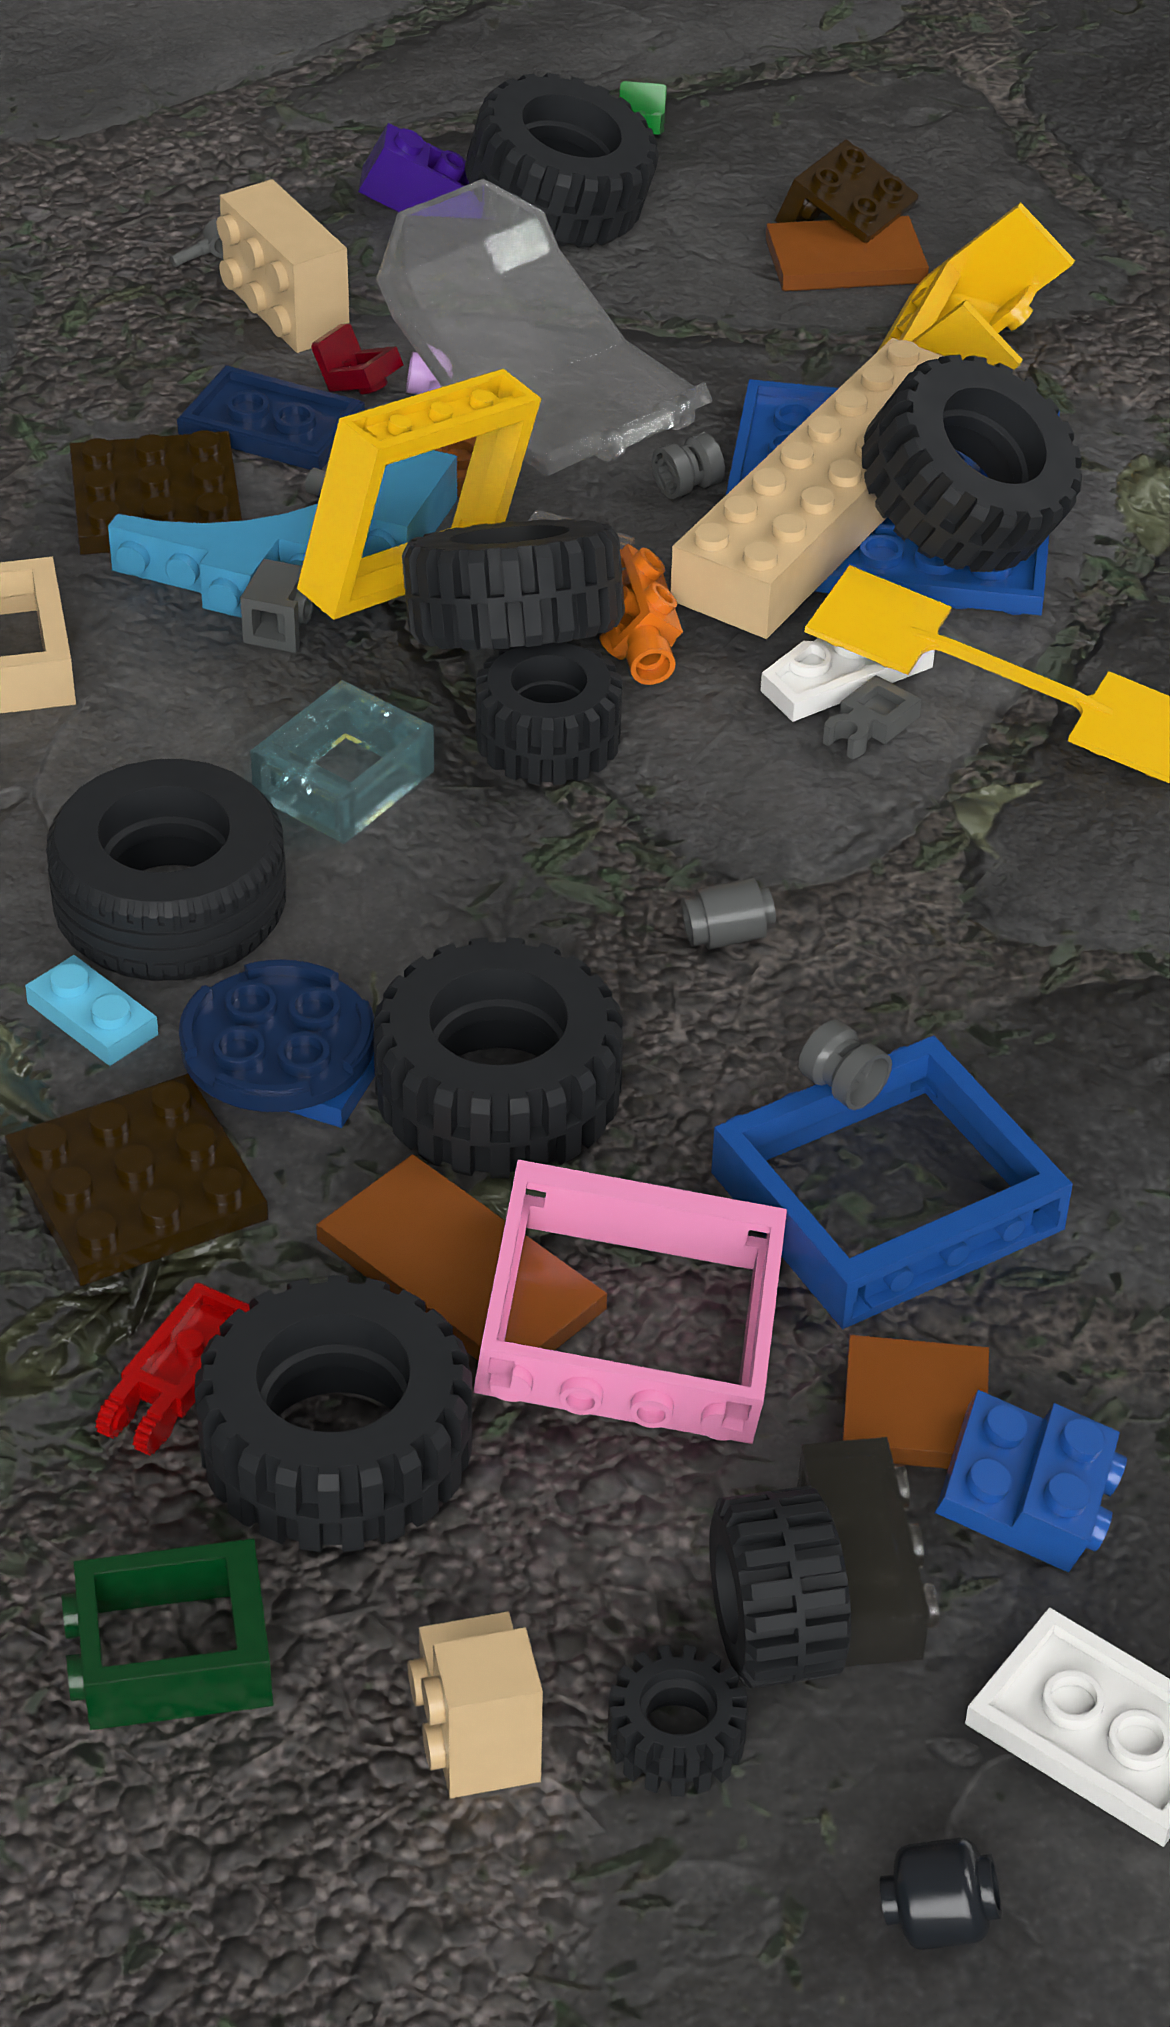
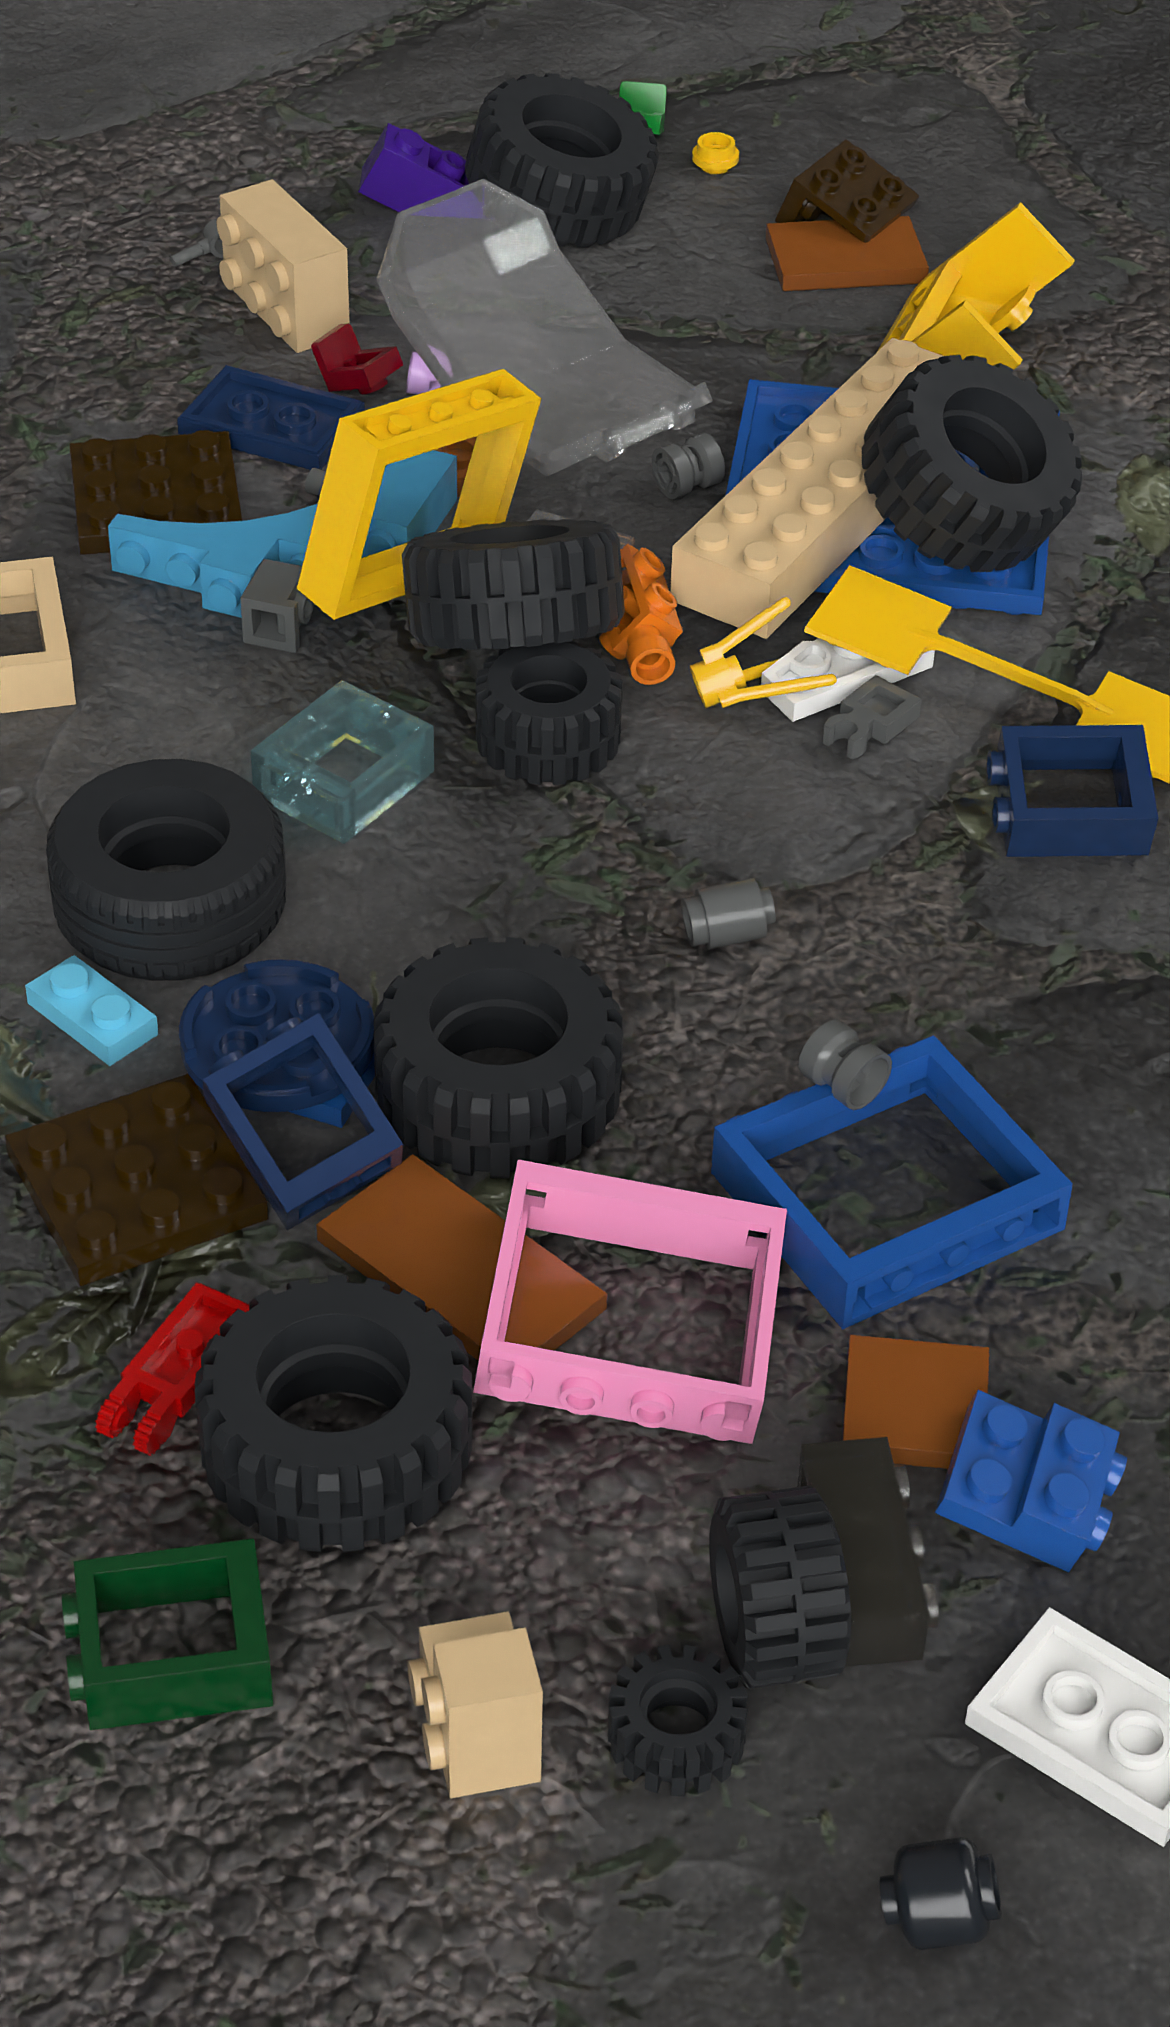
none -> dark blue window [203,1013,403,1231]
none -> yellow plant [690,597,837,708]
none -> yellow plate [692,132,739,174]
none -> dark blue window [986,725,1158,857]

